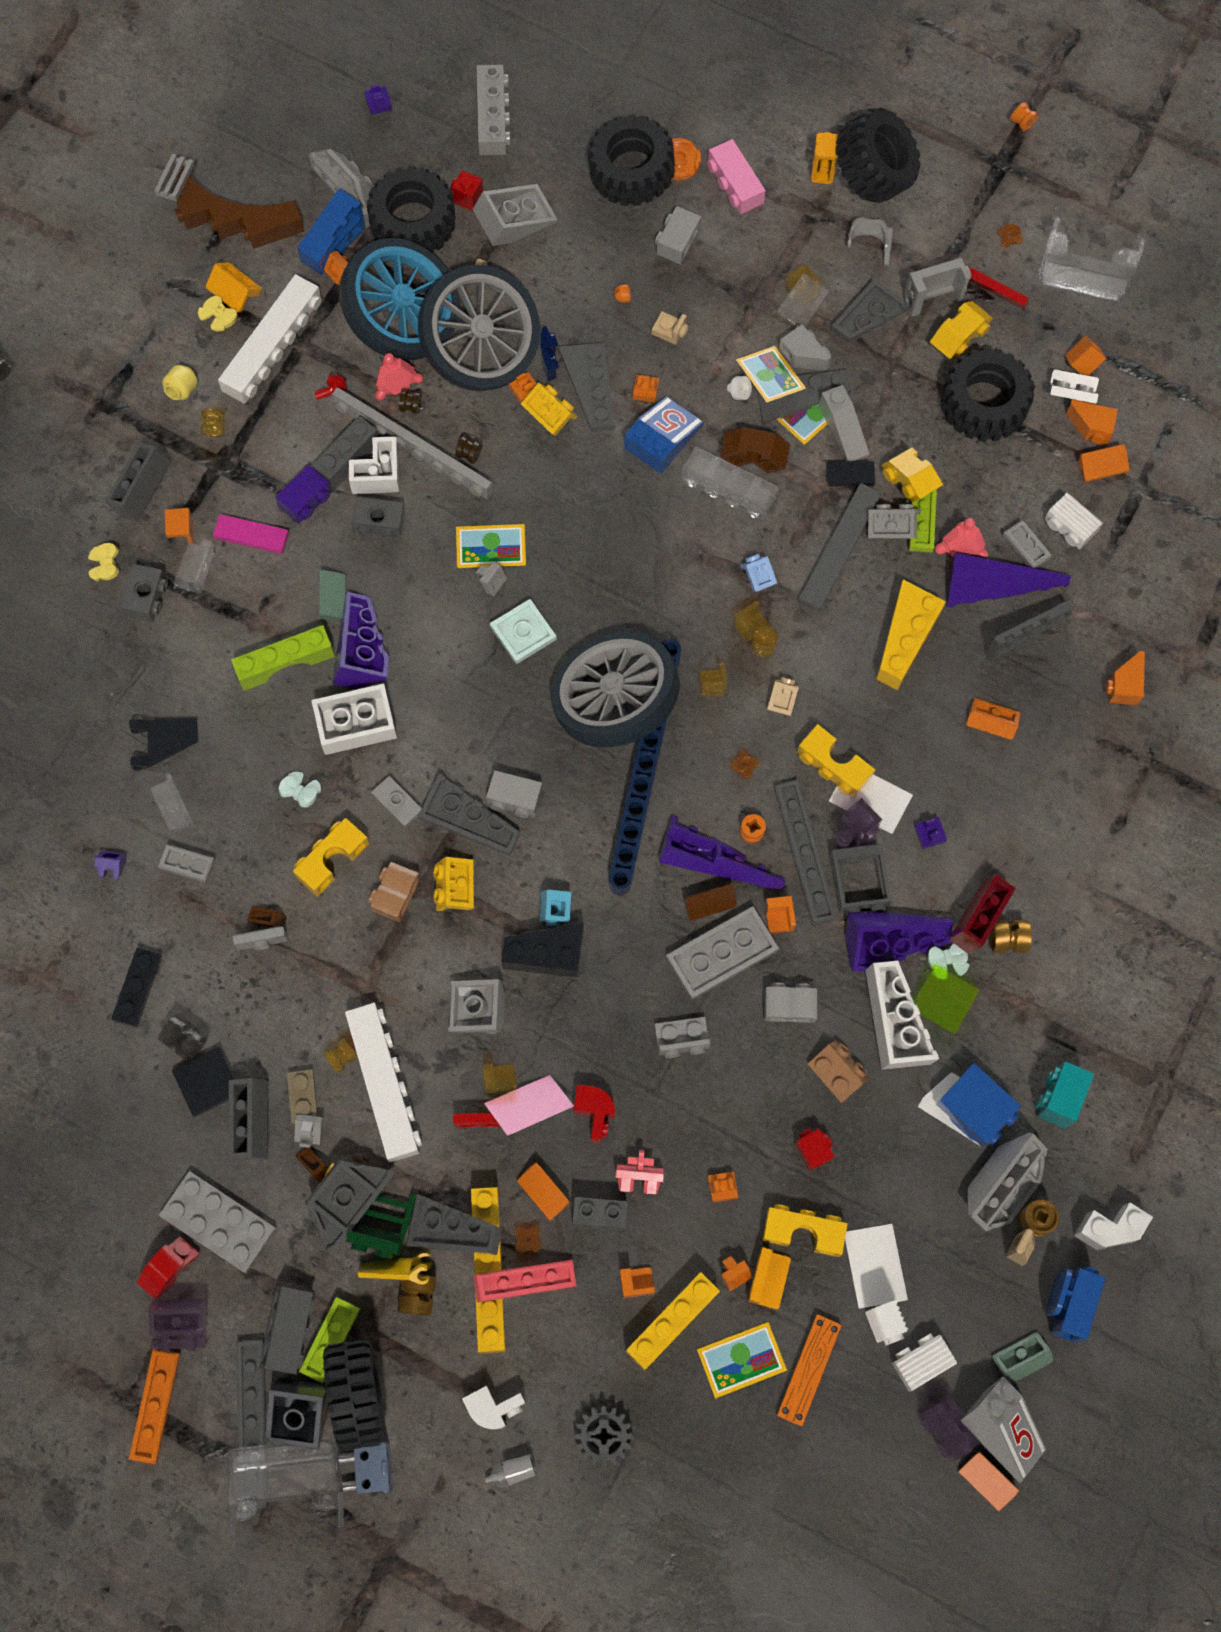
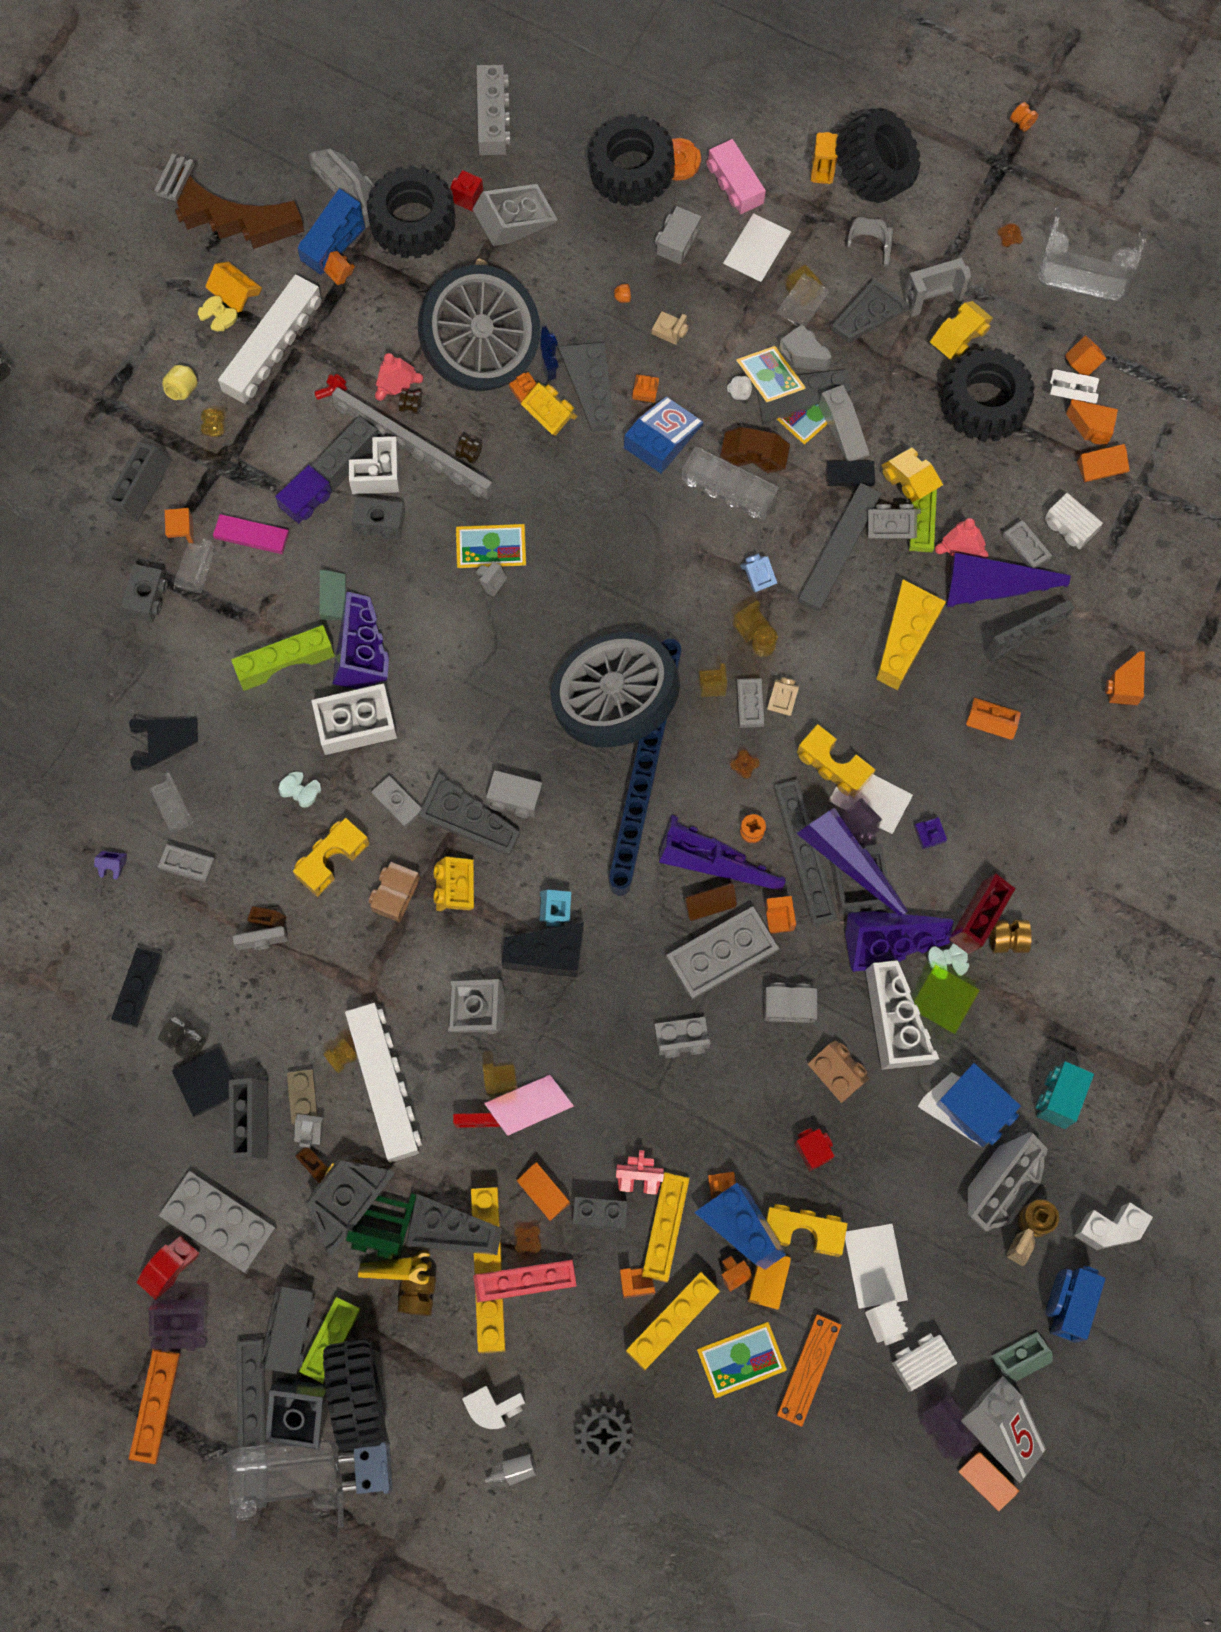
light yellow piece [88,543,119,582] -> none
wheel [339,238,460,361] -> none
dark purple tile [364,84,392,115] -> none
light aqua plate [490,599,557,664] -> none
red brick [574,1085,615,1144] -> none
red tile [969,266,1029,310] -> none
none -> yellow tile [642,1172,690,1283]
none -> blue wedge [694,1183,787,1269]
none -> white sticker [723,213,791,282]
none -> light grey plate [737,678,764,728]
none -> dark purple wedge [797,808,908,916]

